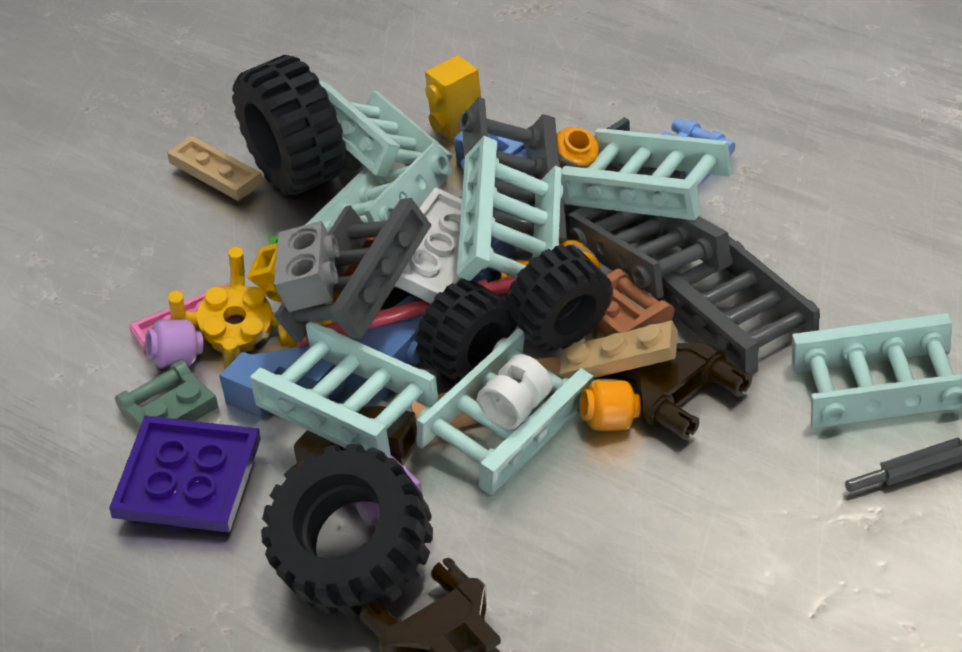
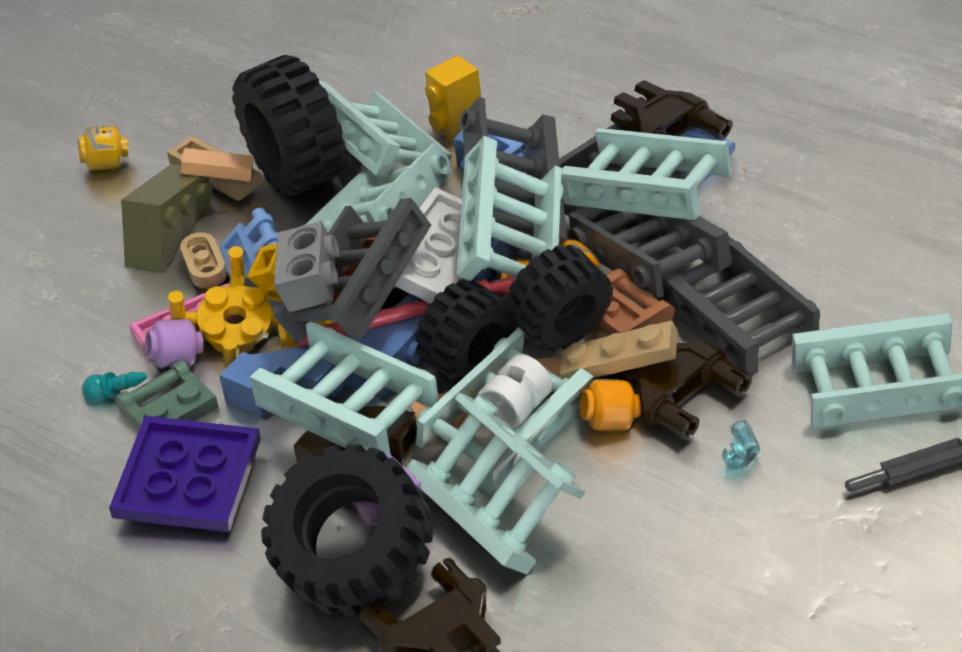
light orange head [557,127,599,168] -> none
none -> yellow head [78,126,128,171]
none -> teal bar [82,372,147,403]
none -> olive wedge [121,164,213,273]
none -> light nougat tile [180,148,254,182]
none -> tan plate [180,232,227,289]
none -> light blue plate [219,208,278,287]
none -> light aqua fence [406,392,585,575]
none -> dark brown connector [610,80,733,140]
none -> clear light blue arm [722,420,760,471]

